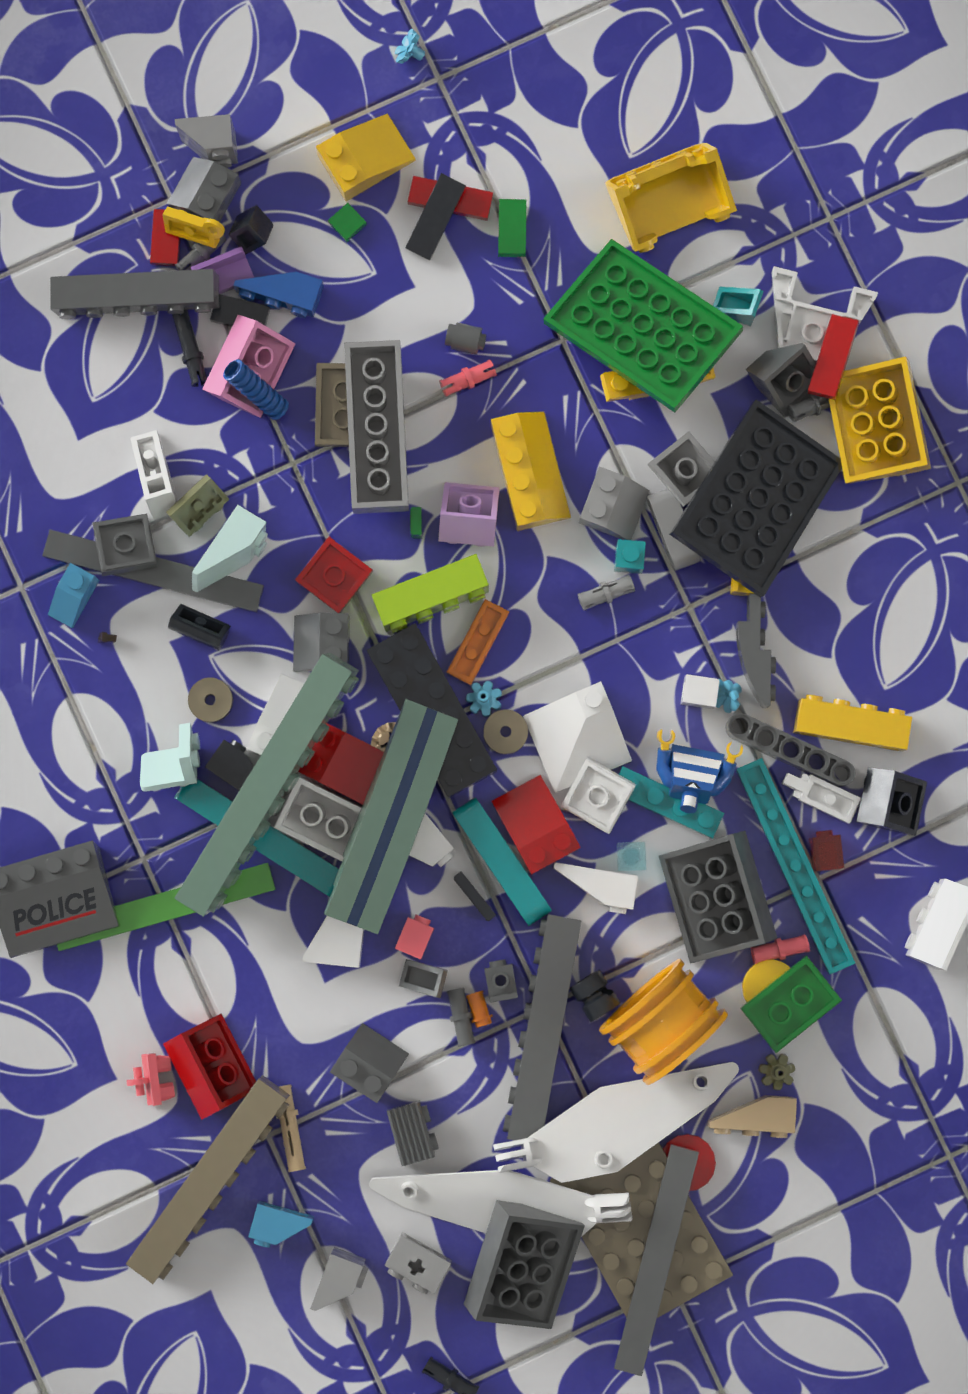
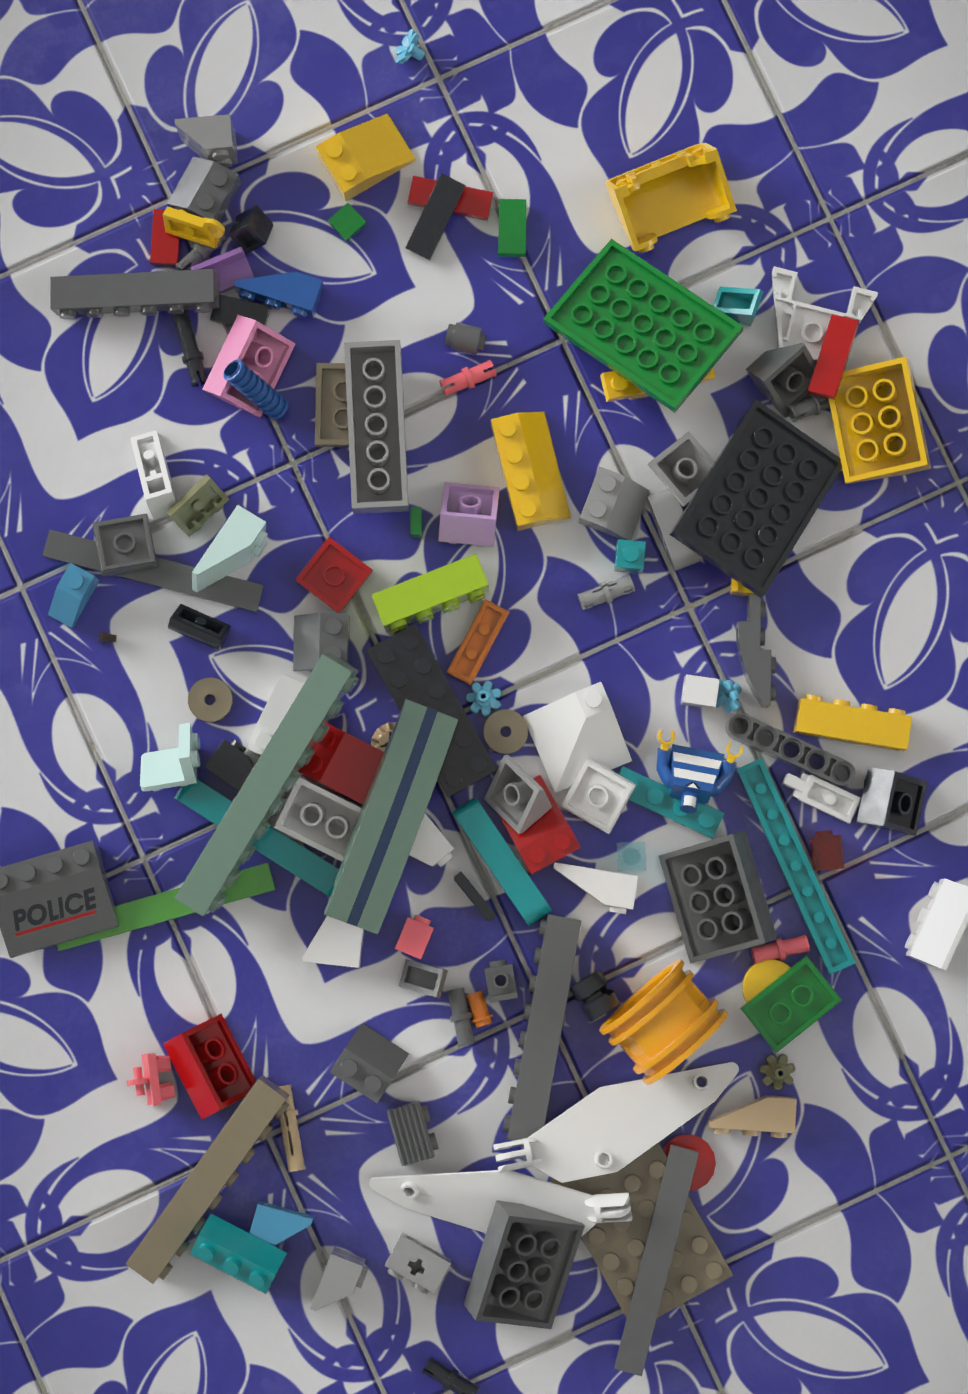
none -> teal slope [190,1214,287,1294]
none -> light grey slope [484,755,552,834]

